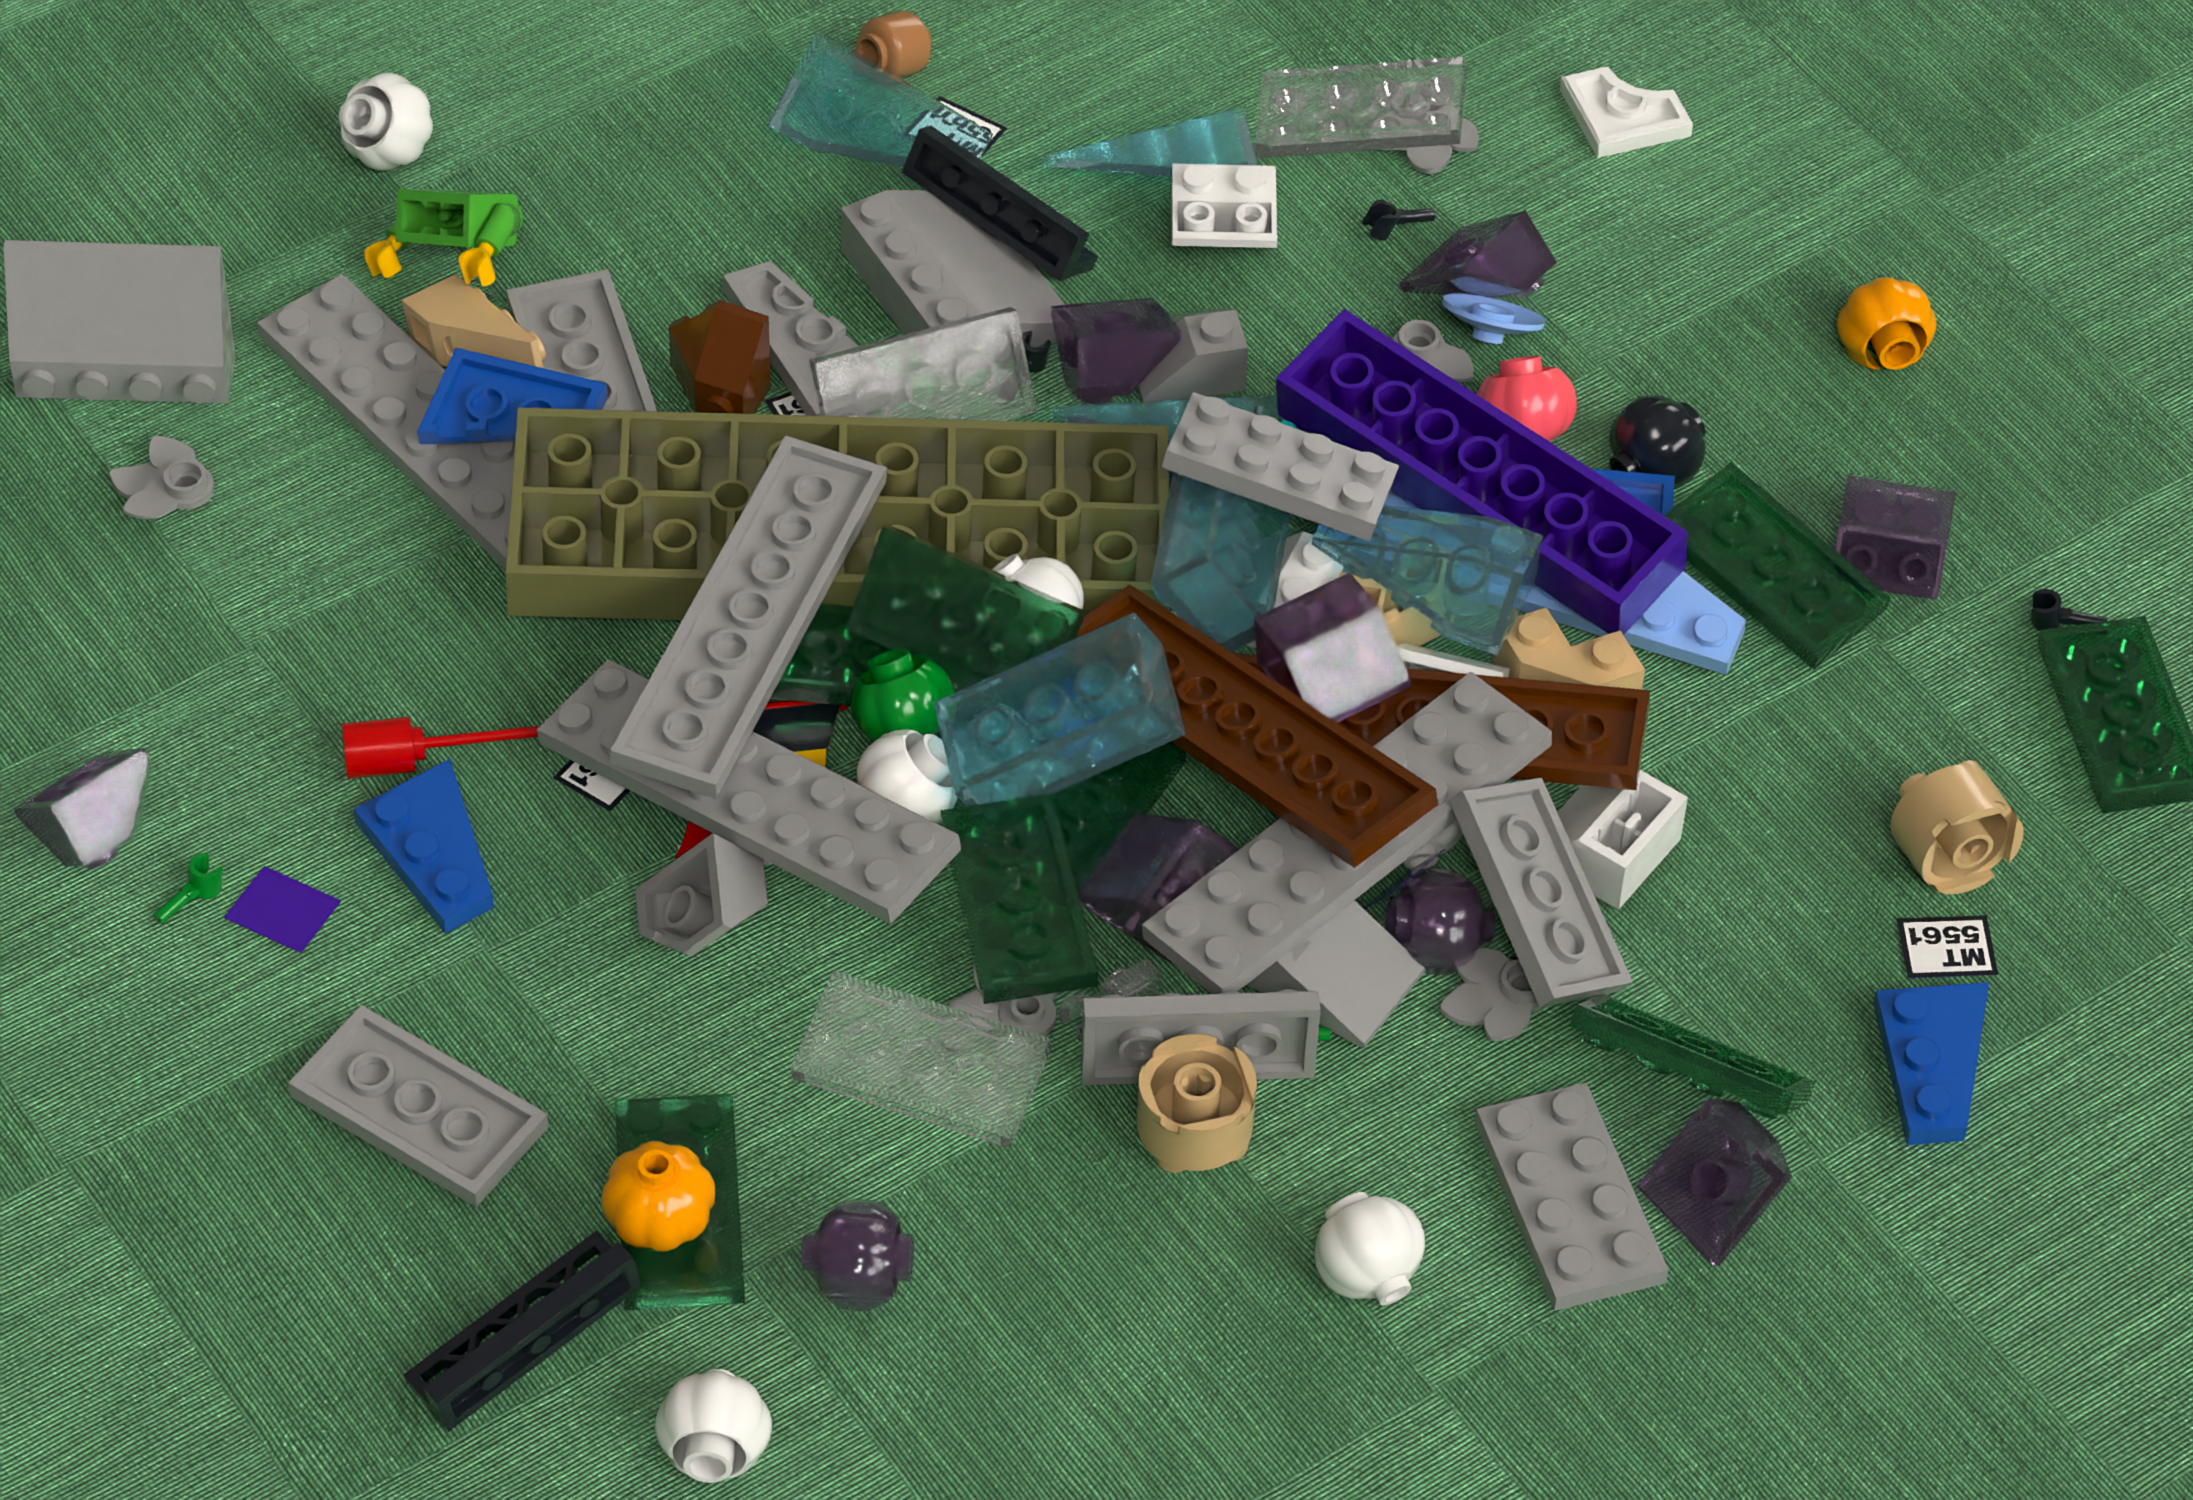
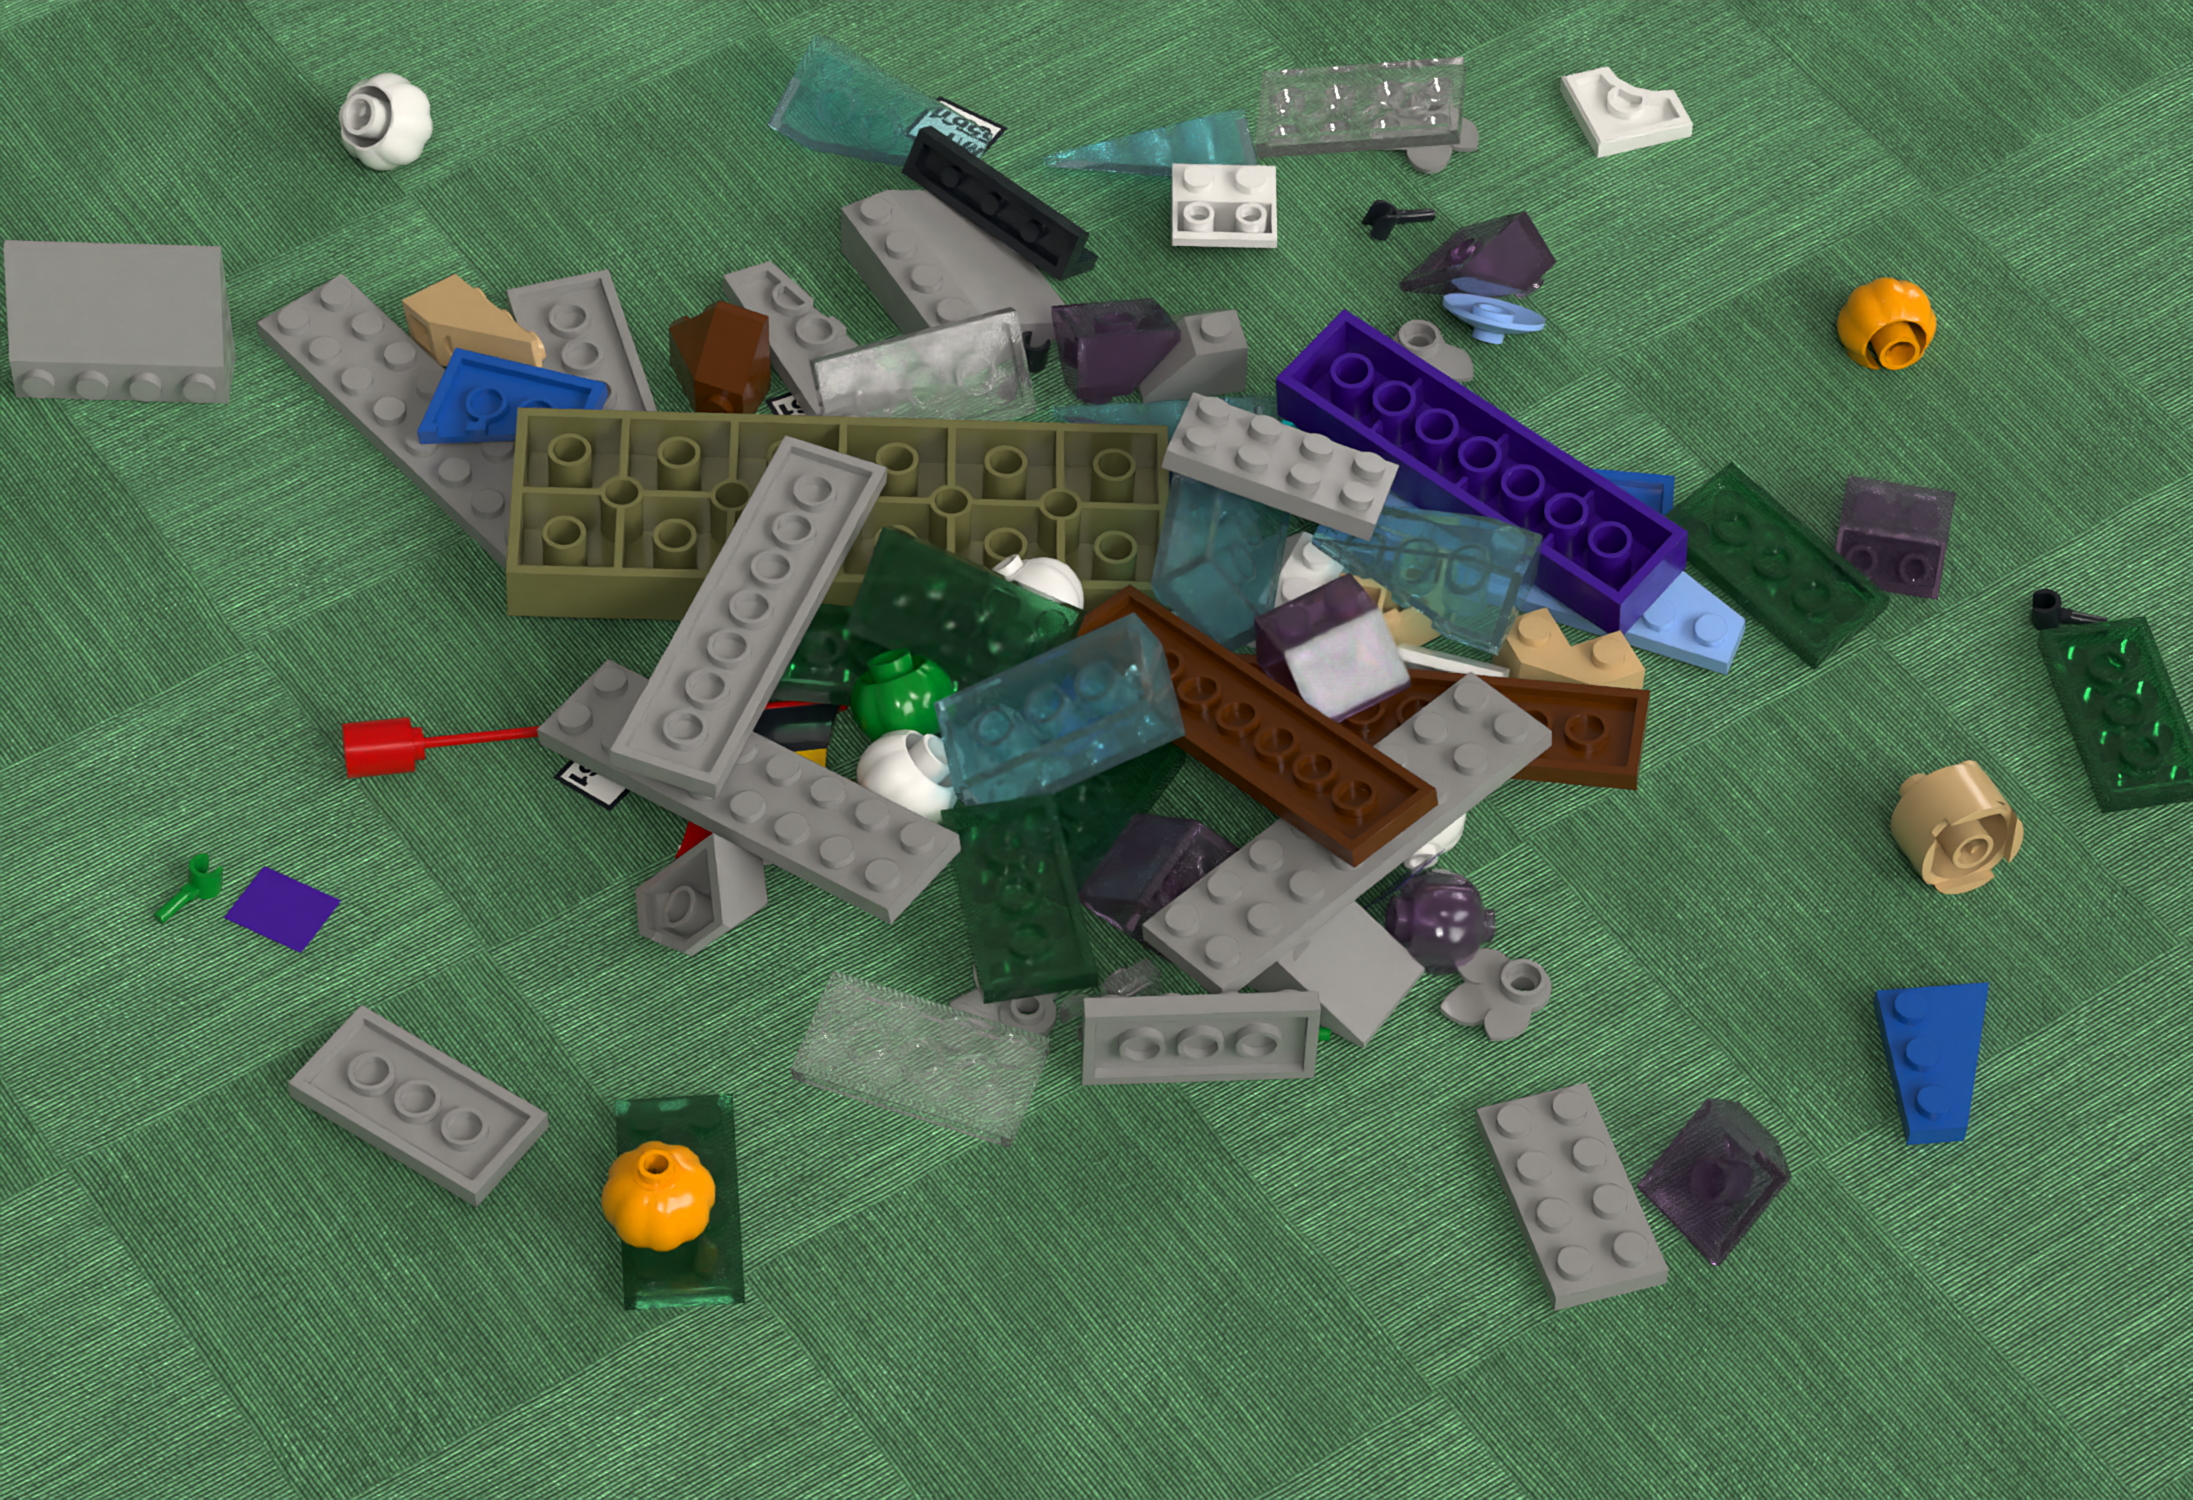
slope [13,748,149,870] -> none
light grey plate [109,435,214,520] -> none
blue wing [354,759,494,934] -> none
bright green torso [364,189,523,286] -> none
black fence [403,1231,642,1432] -> none
white plant [655,1369,772,1483] -> none
clear purple plant [802,1199,914,1311] -> none
medium nougat head [856,11,932,81] -> none
tan brick [1136,1034,1257,1173] -> none
white plant [1315,1192,1425,1305] -> none
light grey plate [1449,778,1633,1008] -> none
coral plant [1477,356,1577,442] -> none
white slope [1557,770,1688,910] -> none
clear green plate [1569,994,1816,1119] -> none
black plant [1609,395,1706,490] -> none
sticker [1897,915,1998,978] -> none

